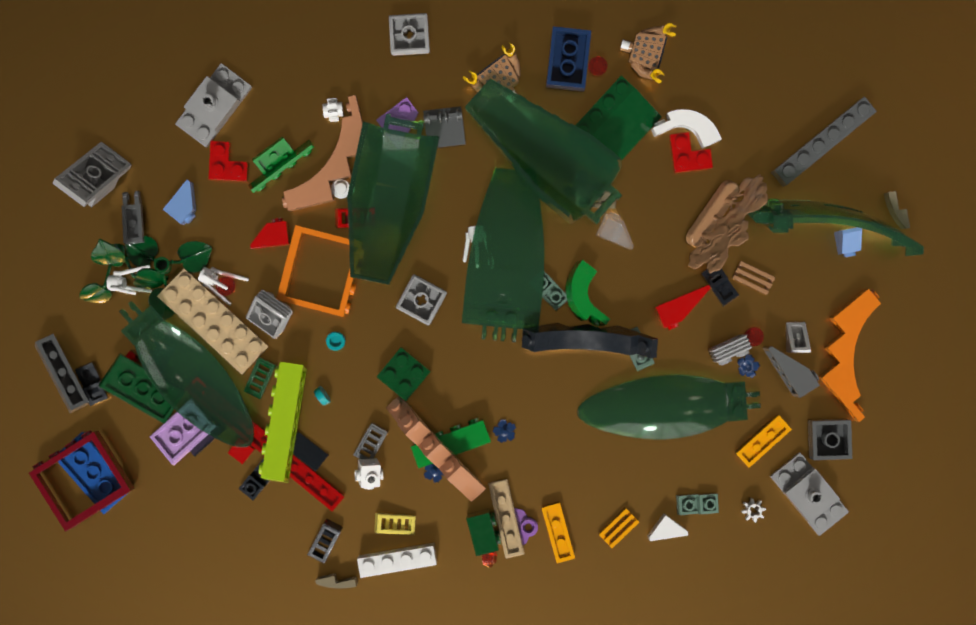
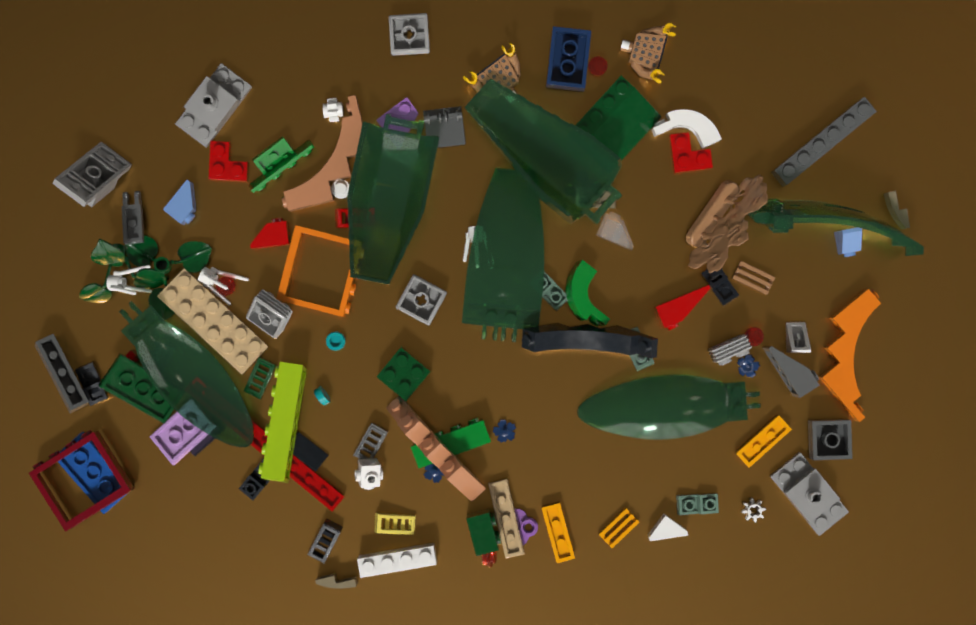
red tile [228,437,255,465] -> none

